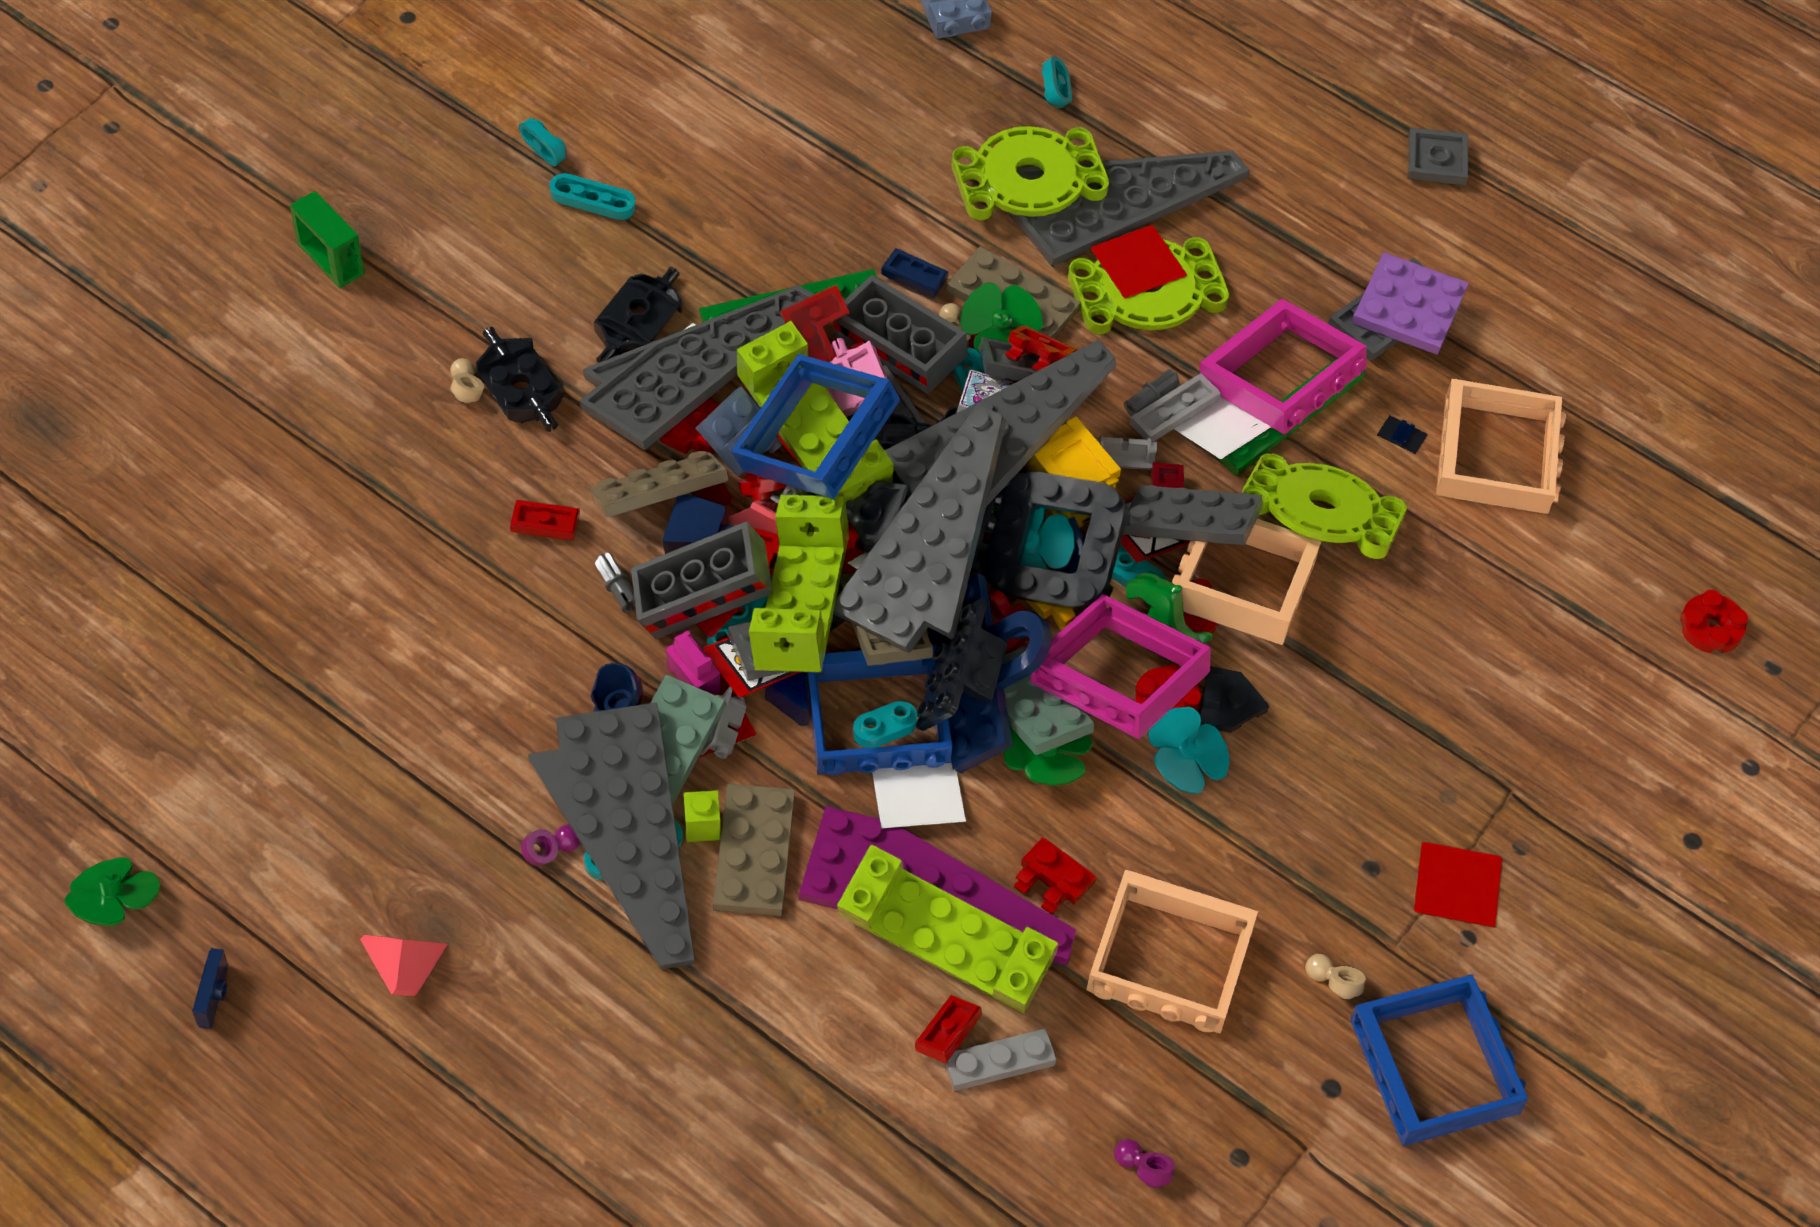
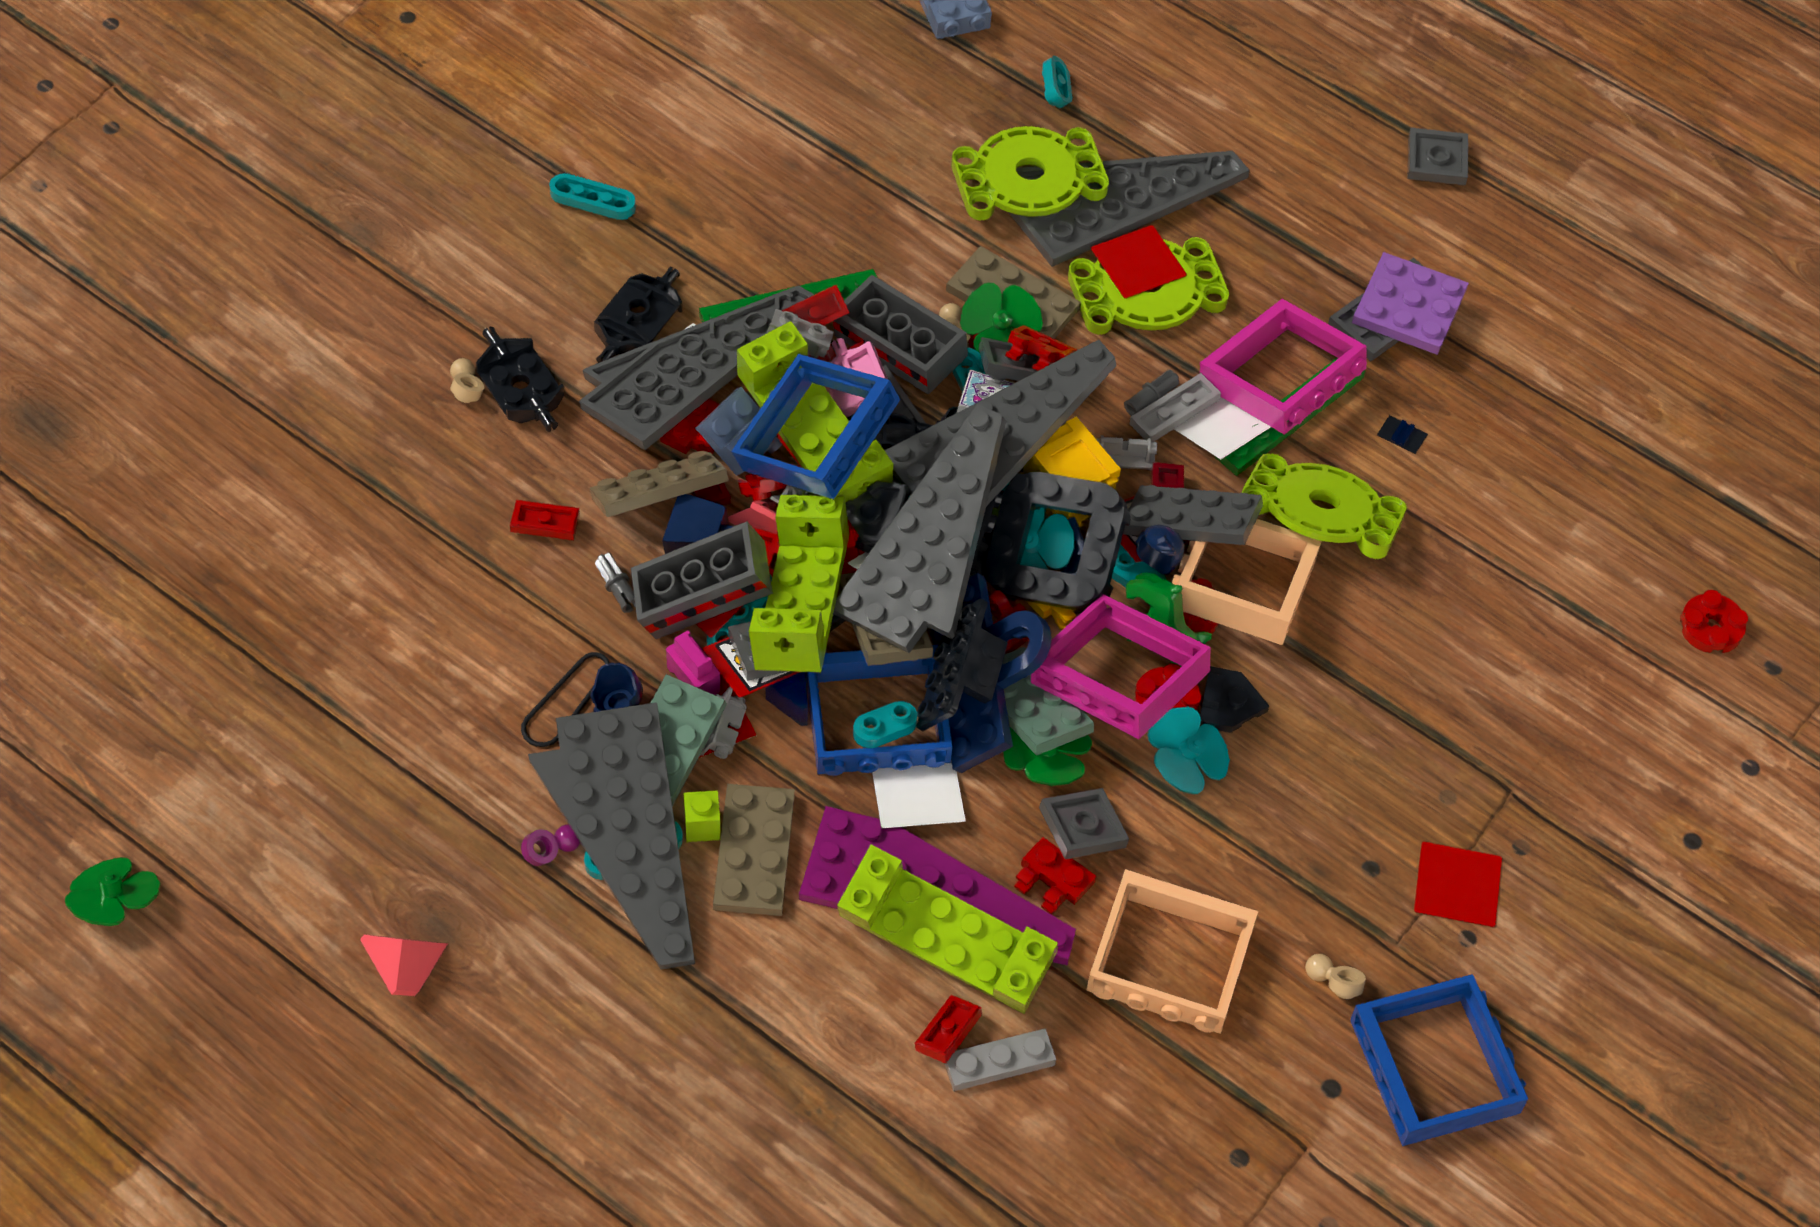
dark blue plate [192,948,229,1029] -> none
green window [290,191,365,289] -> none
teal plate [519,118,567,166] -> none
dark blue plate [881,248,949,298] -> none
magenta plate [1114,1139,1175,1188] -> none
light nougat window [1436,379,1566,514] -> none
none -> black piece [521,652,610,747]
none -> light grey hinge [766,309,834,358]
none -> dark grey plate [1039,788,1129,859]
none -> dark blue hair [1135,524,1184,575]

